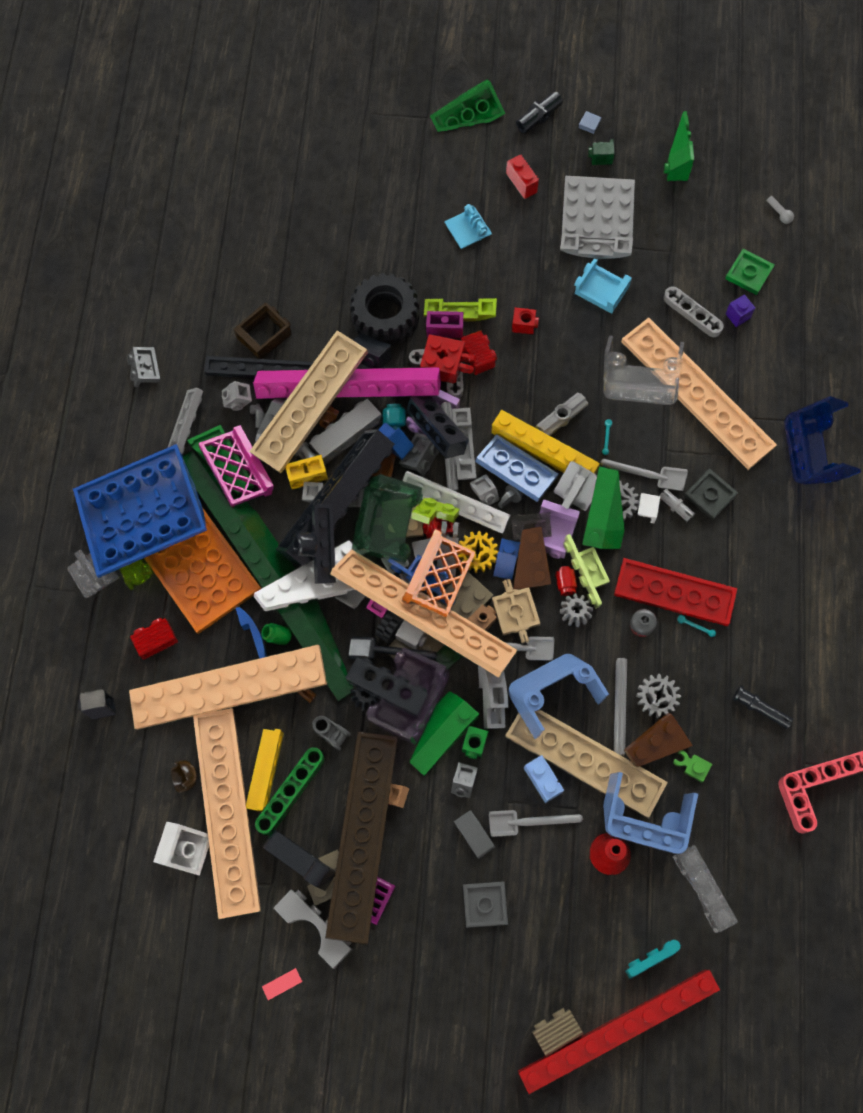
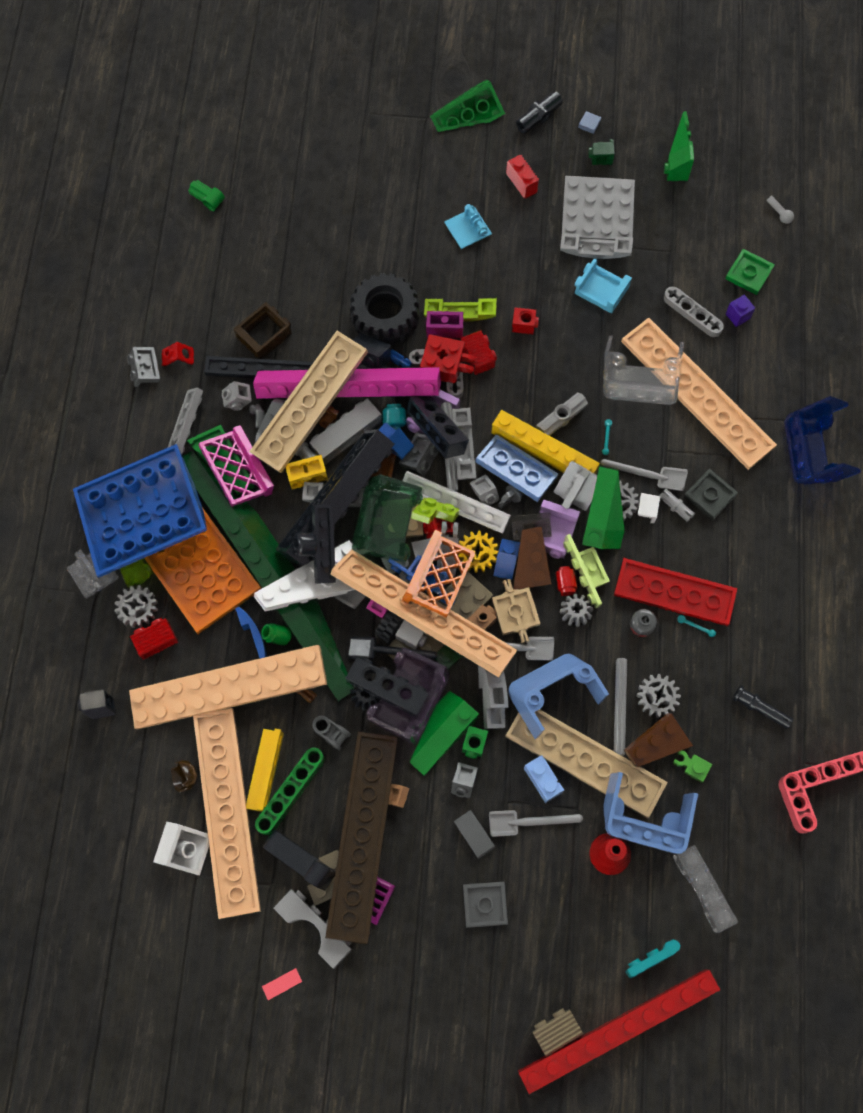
none -> light grey gear [115,585,158,628]
none -> red bracket [162,342,194,366]
none -> green piece [188,180,225,211]
none -> blue axle [390,349,412,368]

